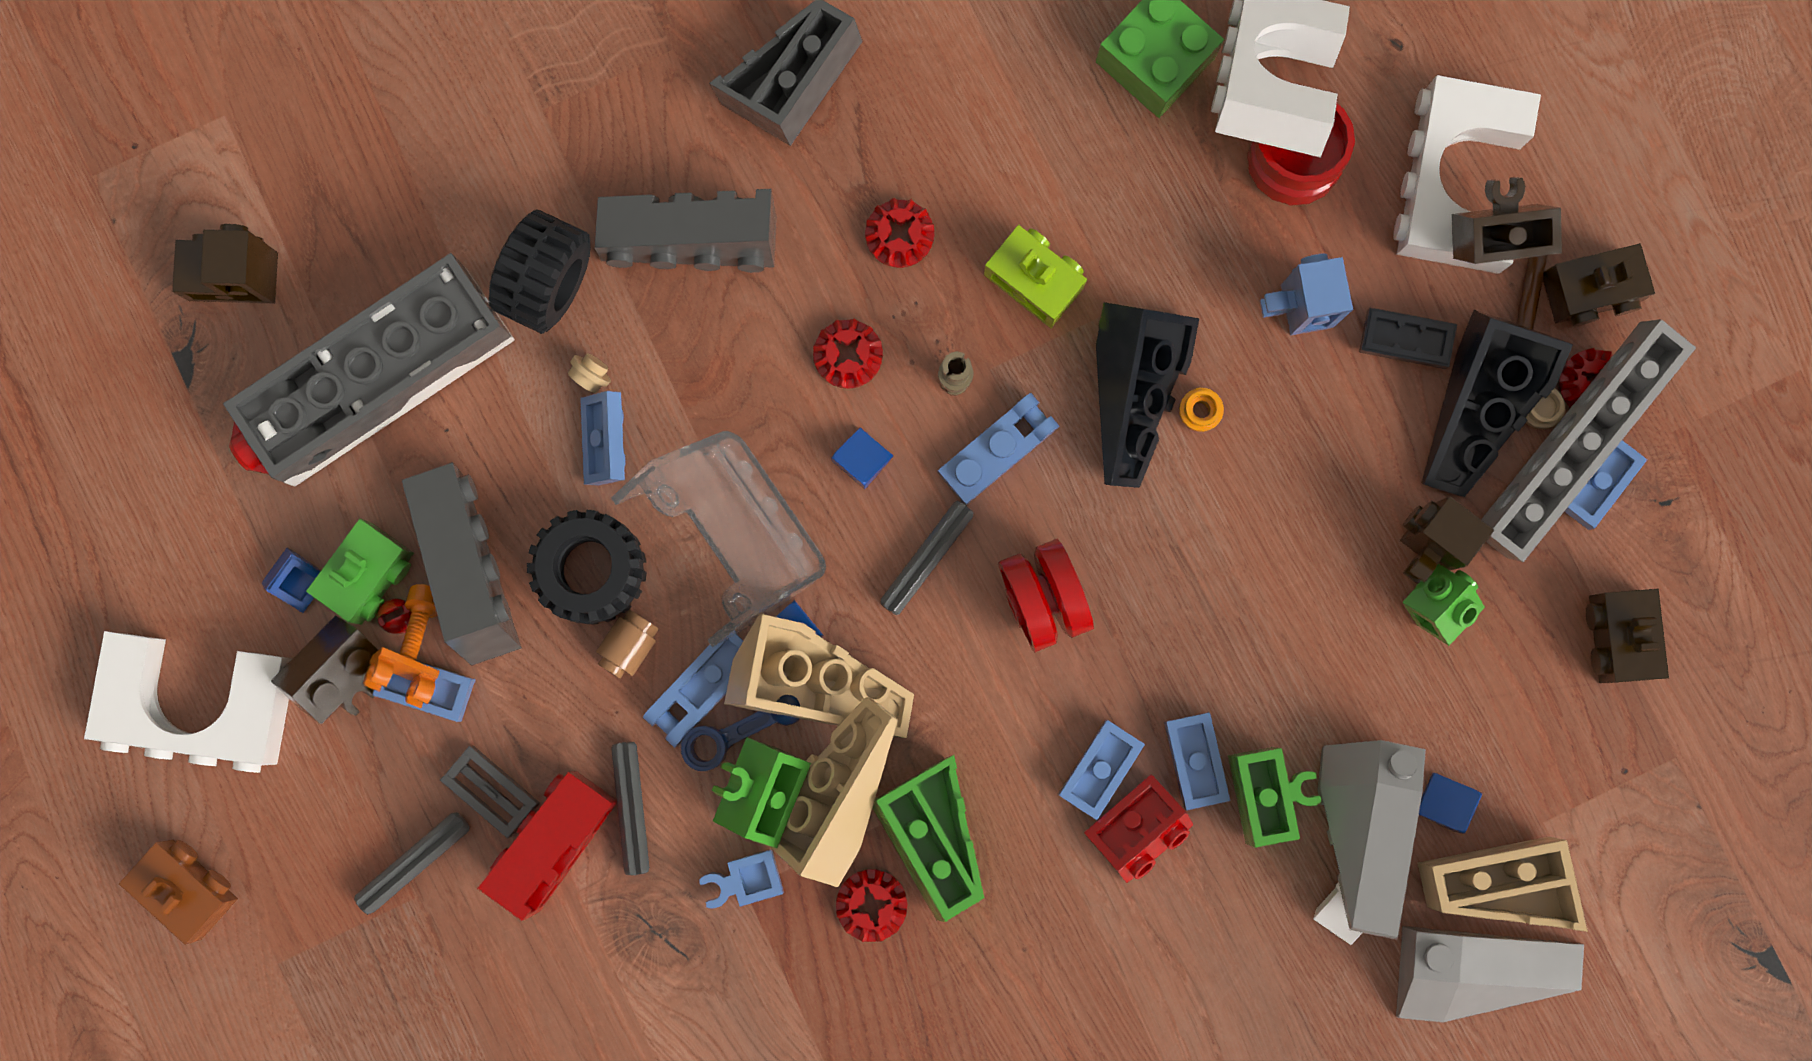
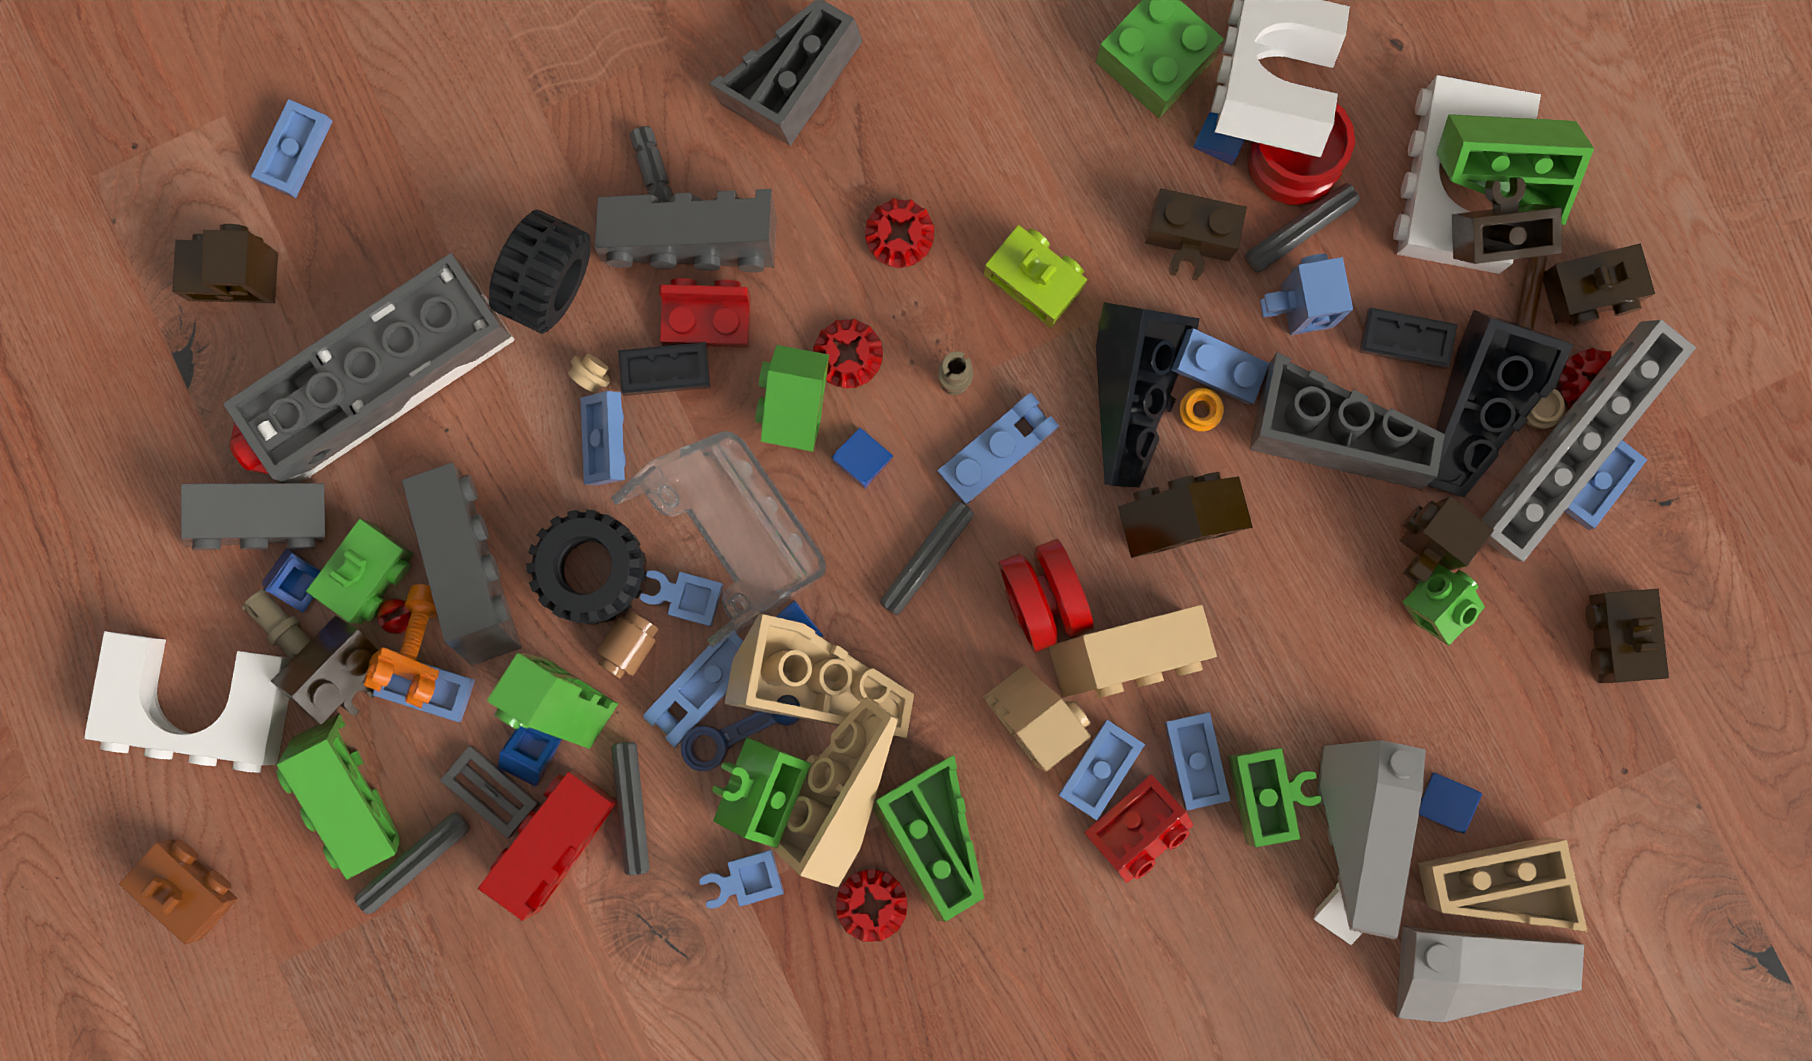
none -> dark grey wedge [181,483,325,551]
none -> dark tan pin [242,589,311,659]
none -> medium blue plate [251,99,333,198]
none -> bright green wedge [277,713,401,880]
none -> bright green wedge [487,653,618,749]
none -> blue slope [498,726,562,786]
none -> black plate [618,342,711,396]
none -> dark grey axle [629,126,673,203]
none -> medium blue plate [640,570,724,627]
none -> red bracket [659,278,751,348]
none -> bright green brick [755,345,829,452]
none -> tan wedge [983,665,1091,771]
none -> tan wedge [1049,605,1217,698]
none -> dark brown brick [1118,472,1253,558]
none -> dark brown brick [1145,188,1247,281]
none -> medium blue plate [1171,328,1270,404]
none -> blue slope [1193,110,1245,165]
none -> dark grey axle [1245,183,1360,273]
none -> dark grey wedge [1250,352,1445,490]
none -> bright green wedge [1436,114,1594,225]

